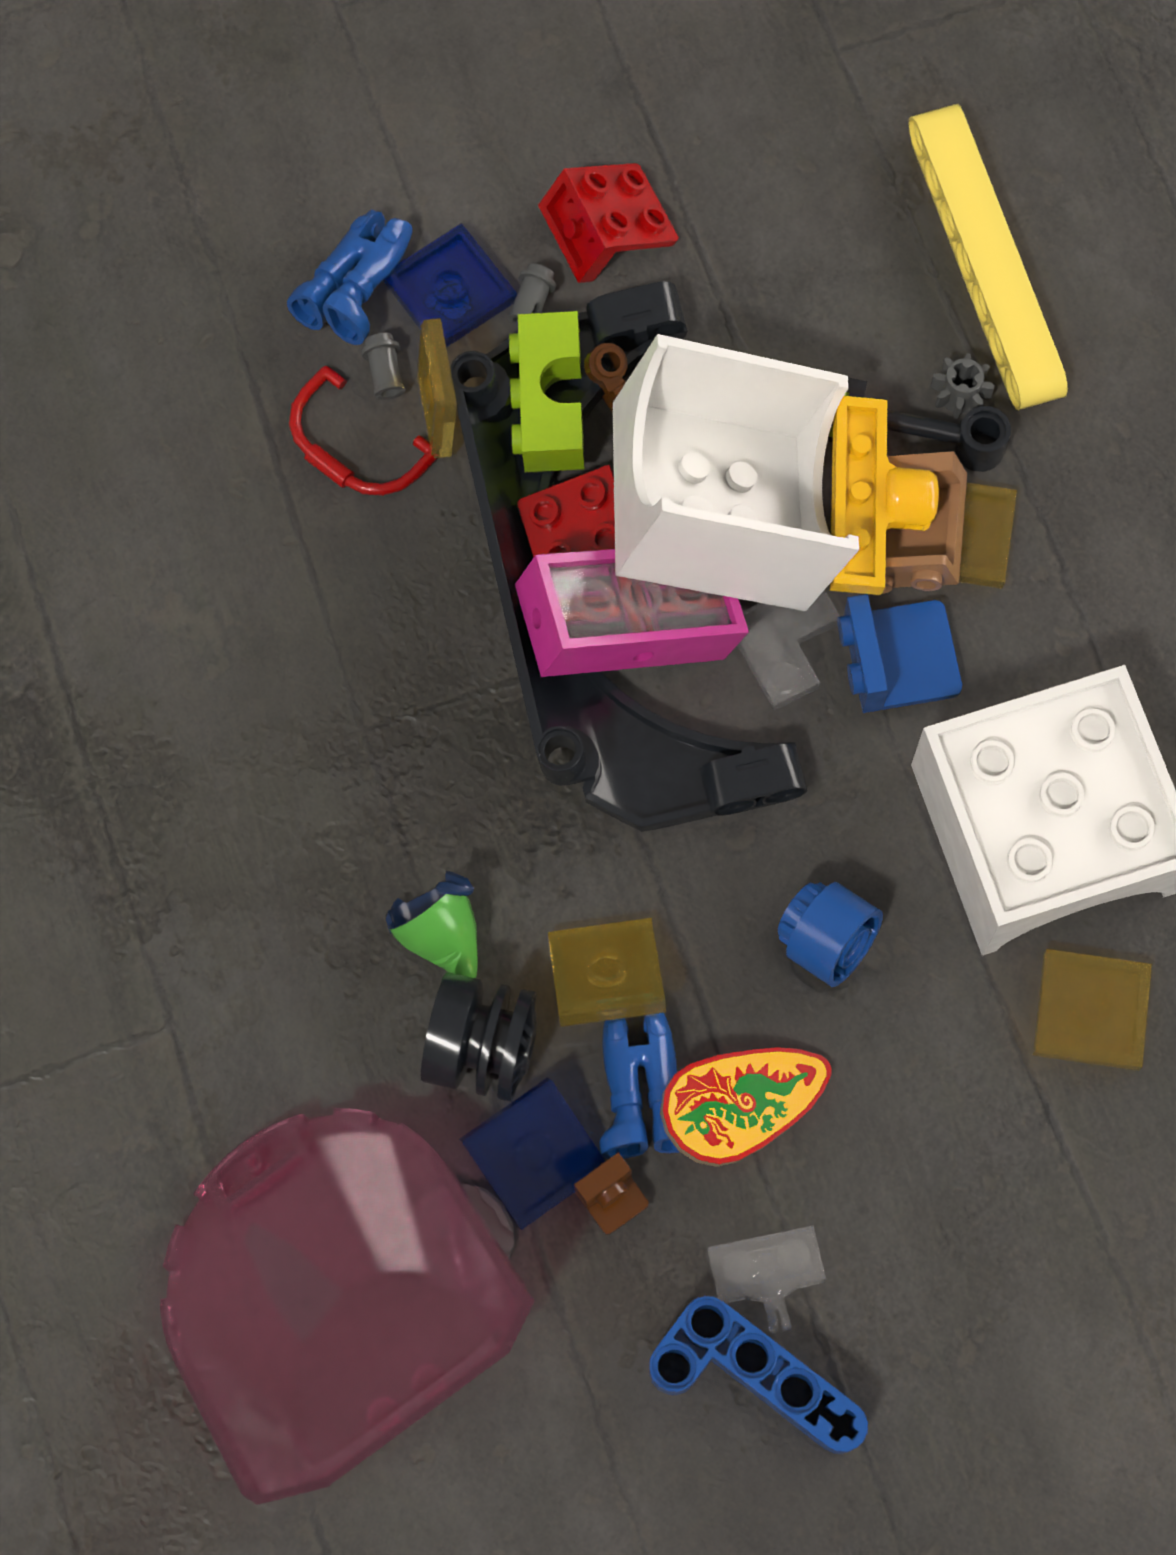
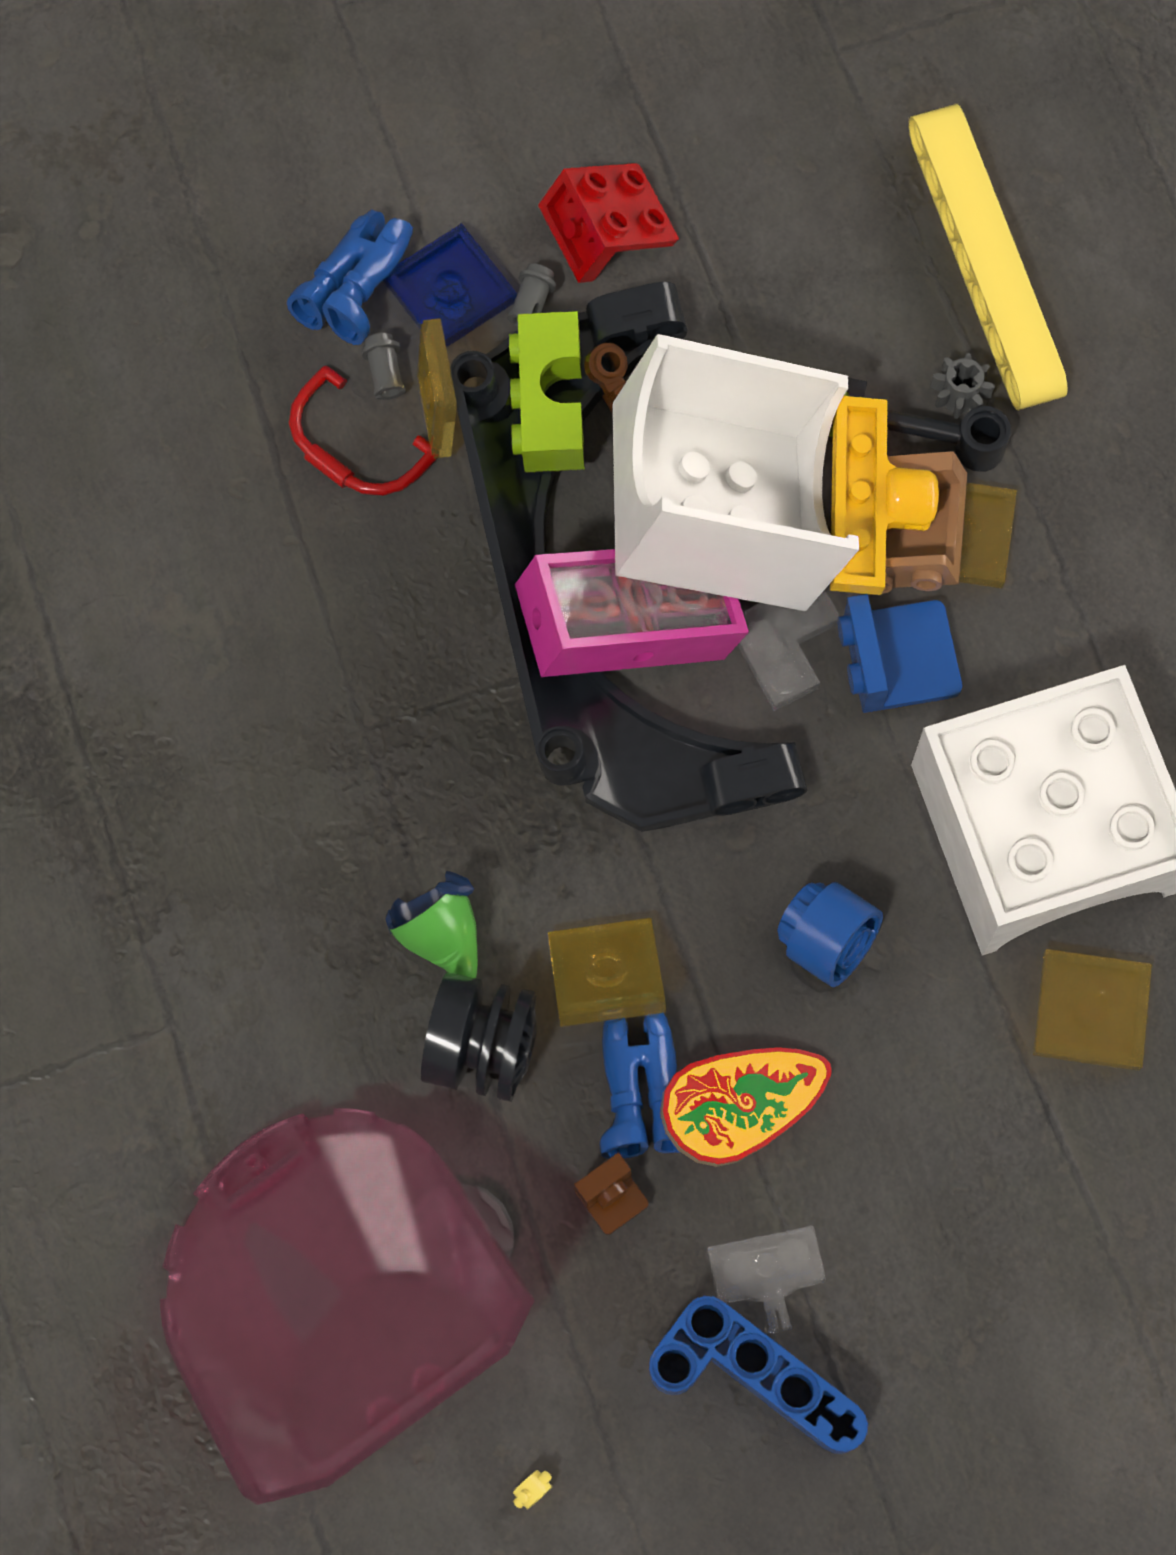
clear blue tile [460,1077,606,1230] -> none
red bracket [517,464,615,557] -> none
none -> light yellow piece [513,1470,552,1510]

